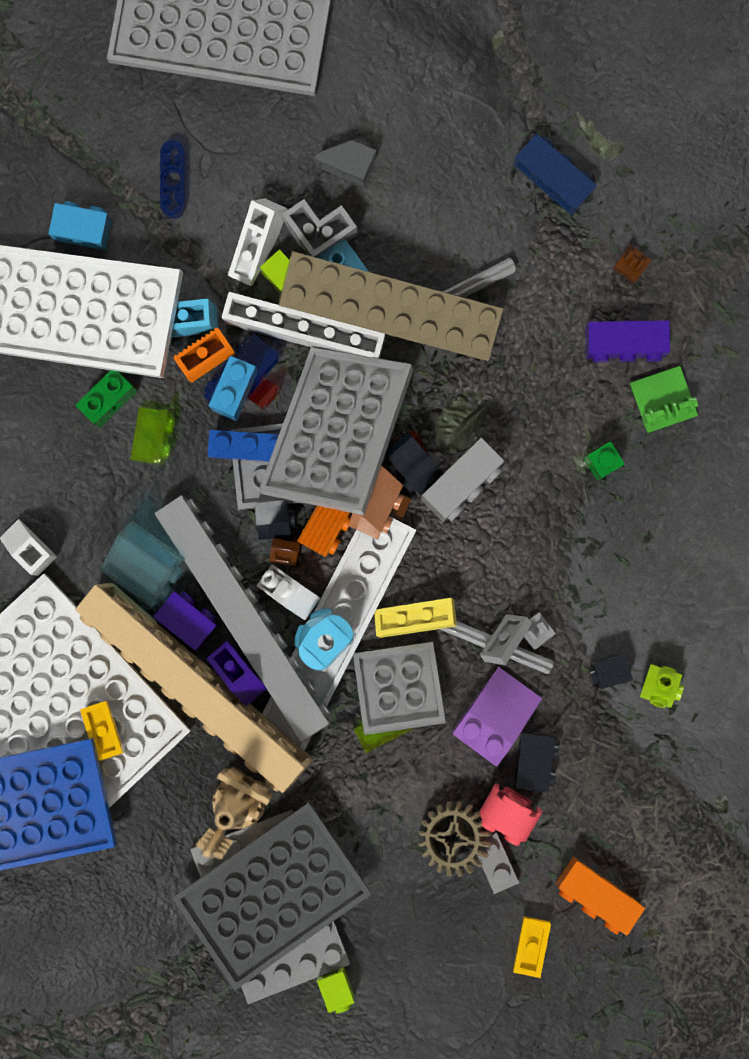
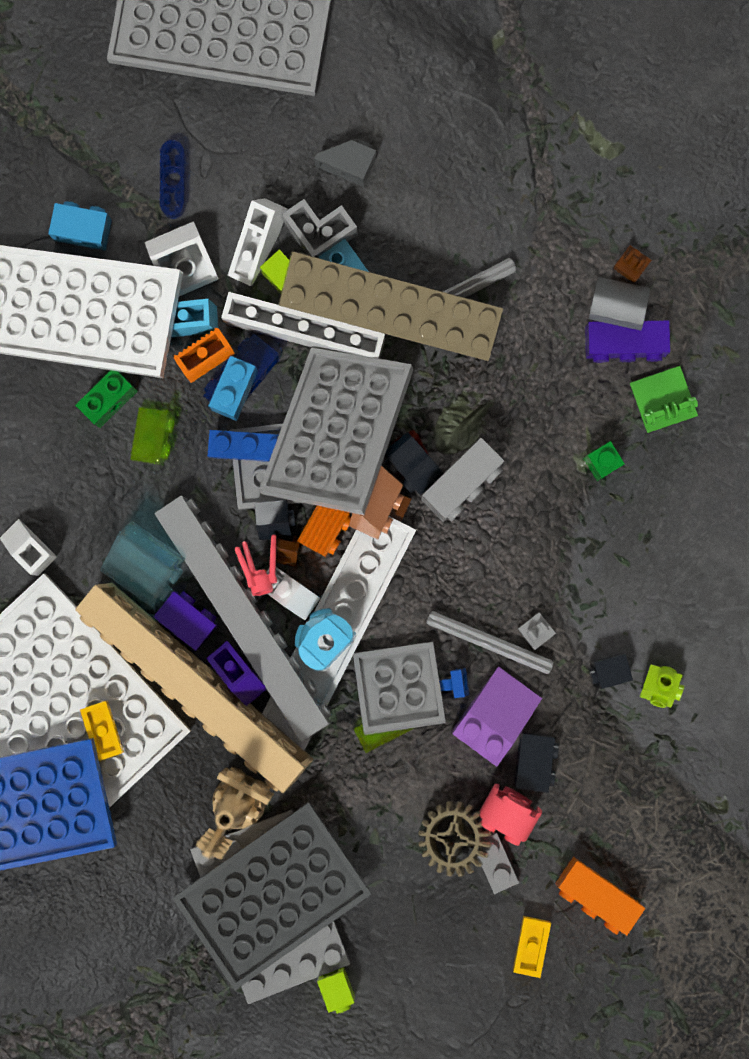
clear red slope [249,379,280,411] -> none
light yellow plate [374,598,457,638] -> none
light grey plate [480,614,532,665] -> none
dark blue brick [513,133,597,216] -> none
none -> white slope [145,221,219,296]
none -> coral plant [235,534,277,596]
none -> blue tile [439,668,470,698]
none -> dark grey slope [588,277,650,331]

